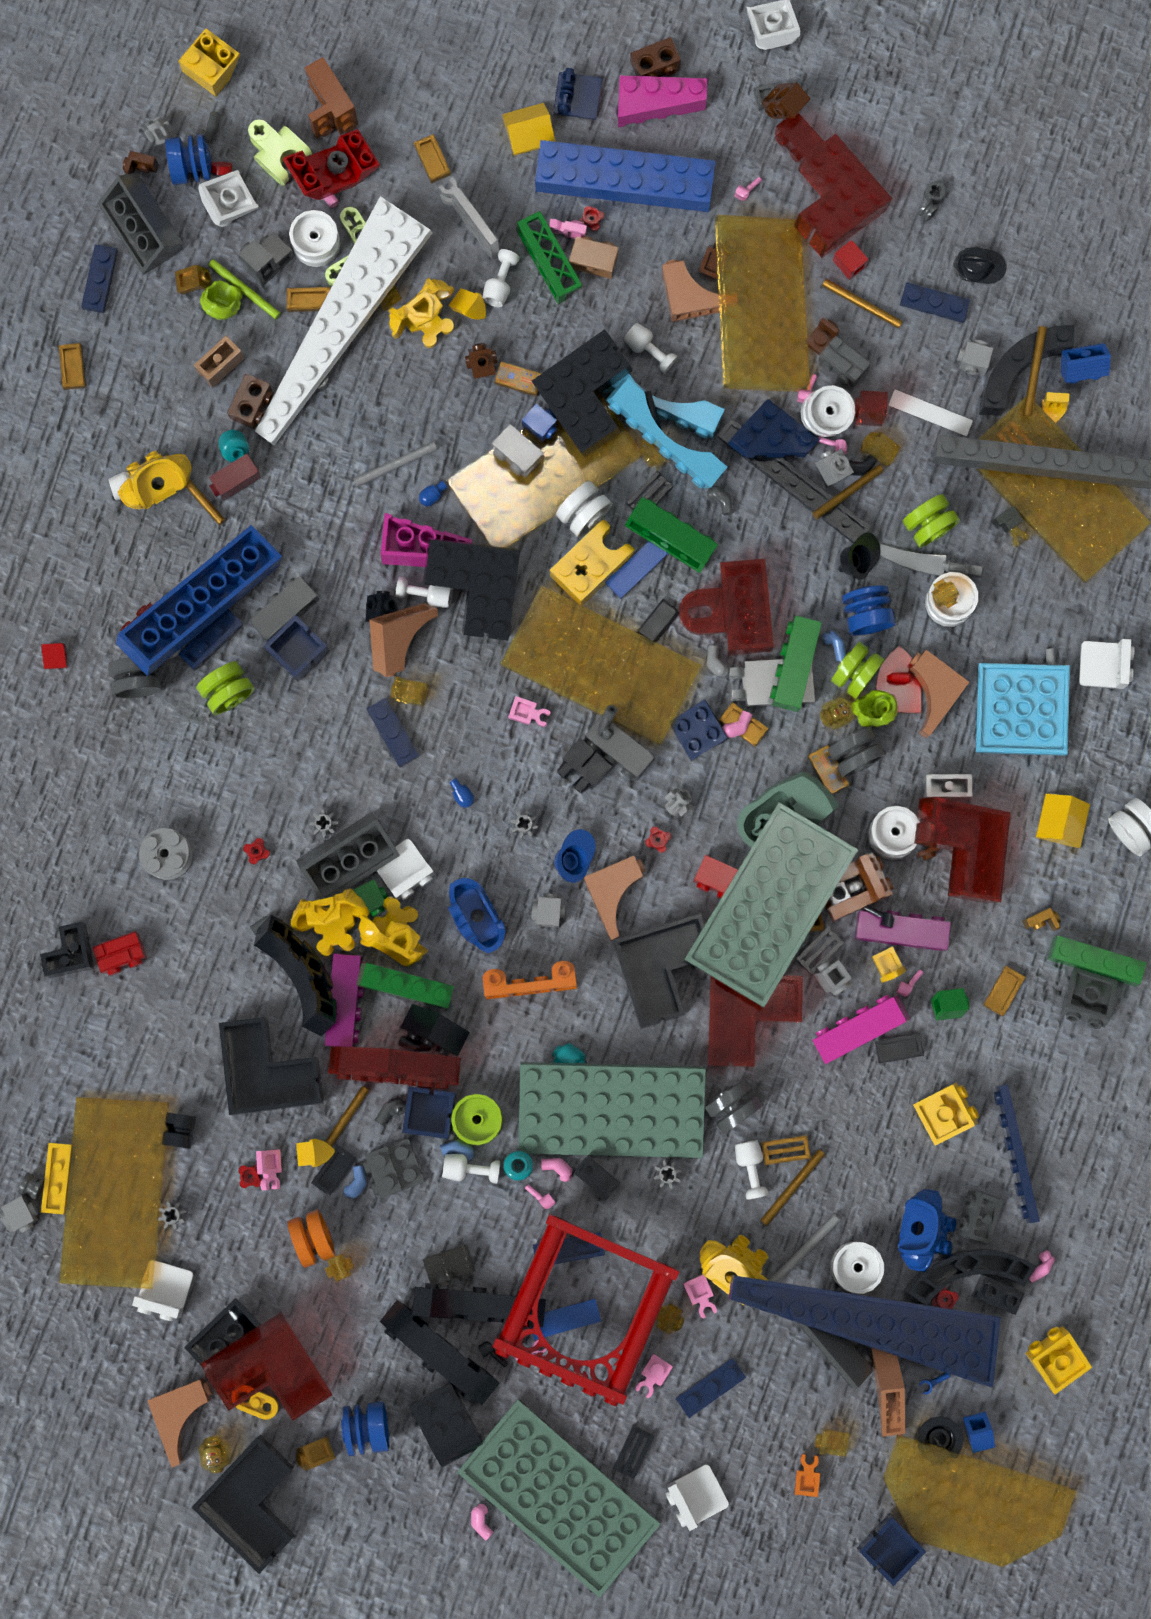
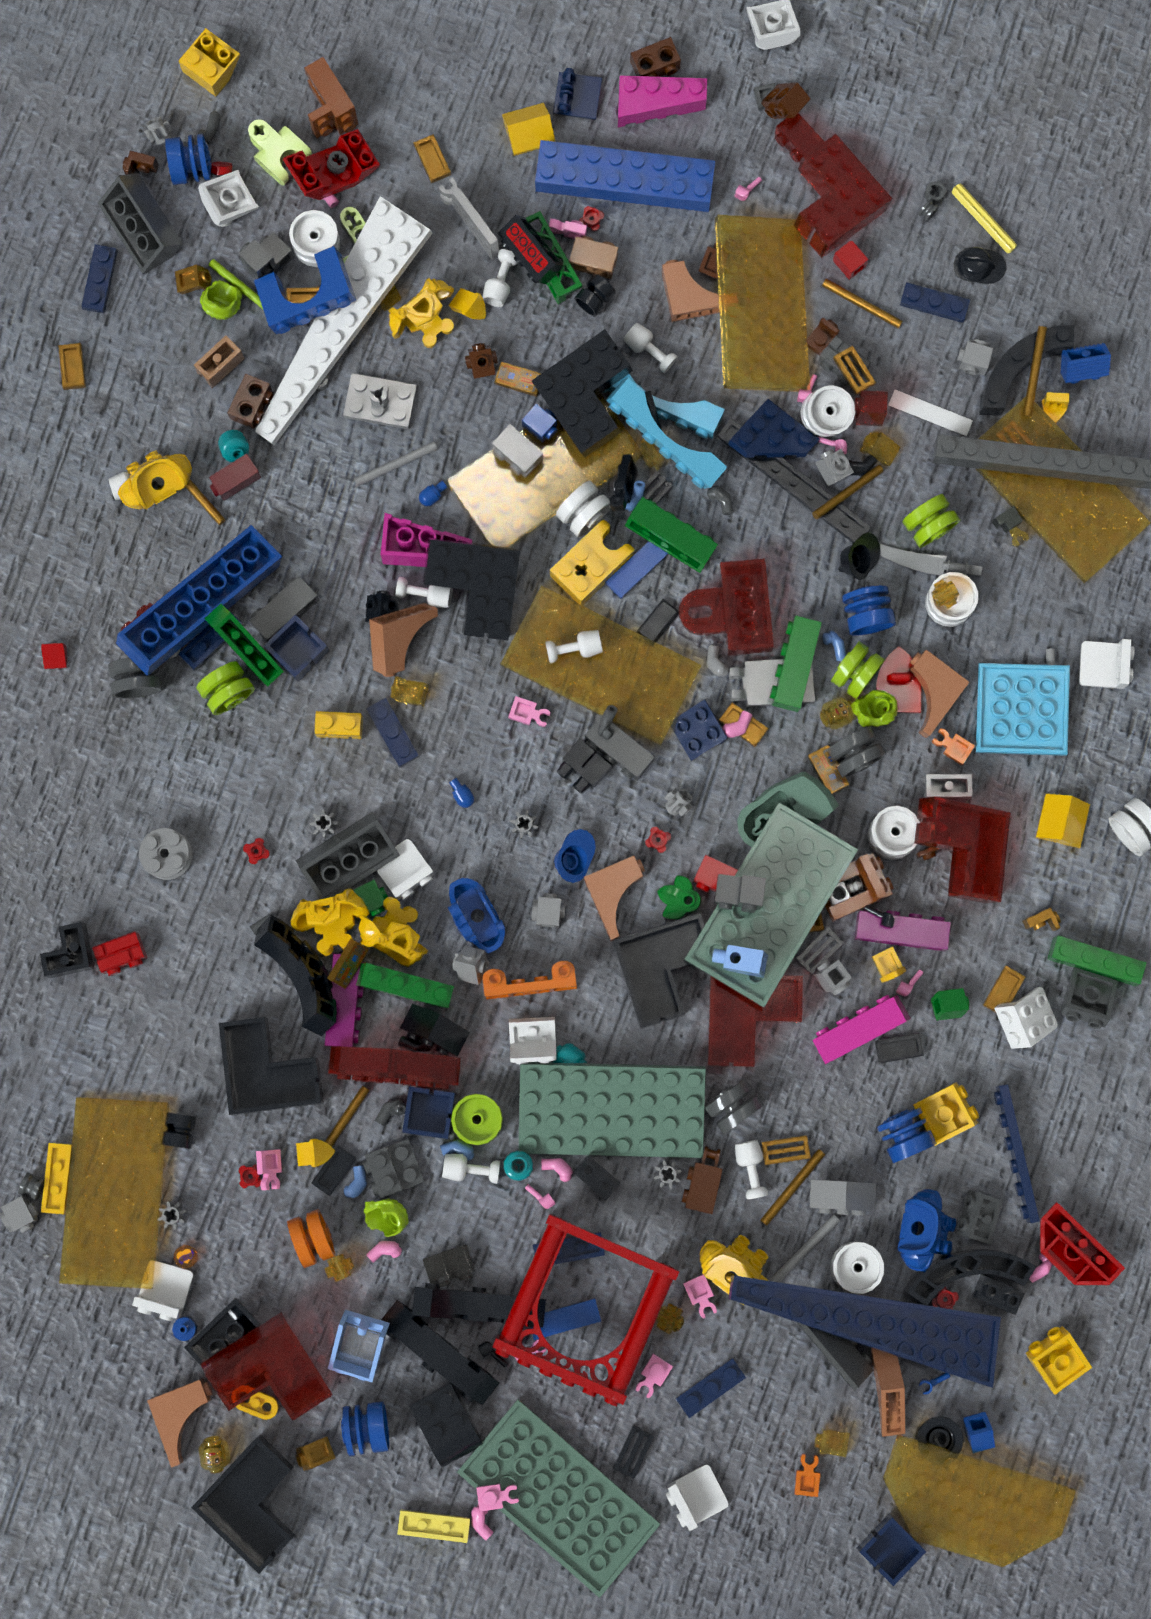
none -> blue tile [172,1317,197,1341]
none -> clear orange tile [174,1245,198,1269]
none -> green brick [204,604,284,687]
none -> blue arch [254,246,356,335]
none -> yellow brick [315,711,363,739]
none -> pearl gold tile [327,939,369,989]
none -> window [328,1310,390,1382]
none -> light grey plate [343,373,417,429]
none -> lime hair [364,1199,409,1237]
none -> bright pink arm [366,1241,402,1263]
none -> light yellow plate [397,1509,471,1543]
none -> light grey brick [452,945,489,985]
none -> bright pink plate [476,1483,519,1512]
none -> black brick [497,215,564,285]
none -> white bracket [509,1017,556,1065]
none -> white piece [545,630,603,663]
none -> black wheel [574,274,616,317]
none -> black hinge [610,454,637,512]
none -> medium blue arm [625,480,645,512]
none -> green plate [657,875,701,920]
none -> reddish brown brick [681,1146,723,1214]
none -> light blue torso [712,945,768,978]
none -> dark grey brick [714,874,766,913]
none -> light grey brick [810,1180,876,1215]
none -> pearl gold tile [833,346,876,396]
none -> blue wheel [877,1108,937,1163]
none -> orange plate [932,728,975,765]
none -> light yellow axle [952,184,1017,254]
none -> white bracket [994,987,1058,1049]
none -> red wedge [1040,1202,1125,1285]

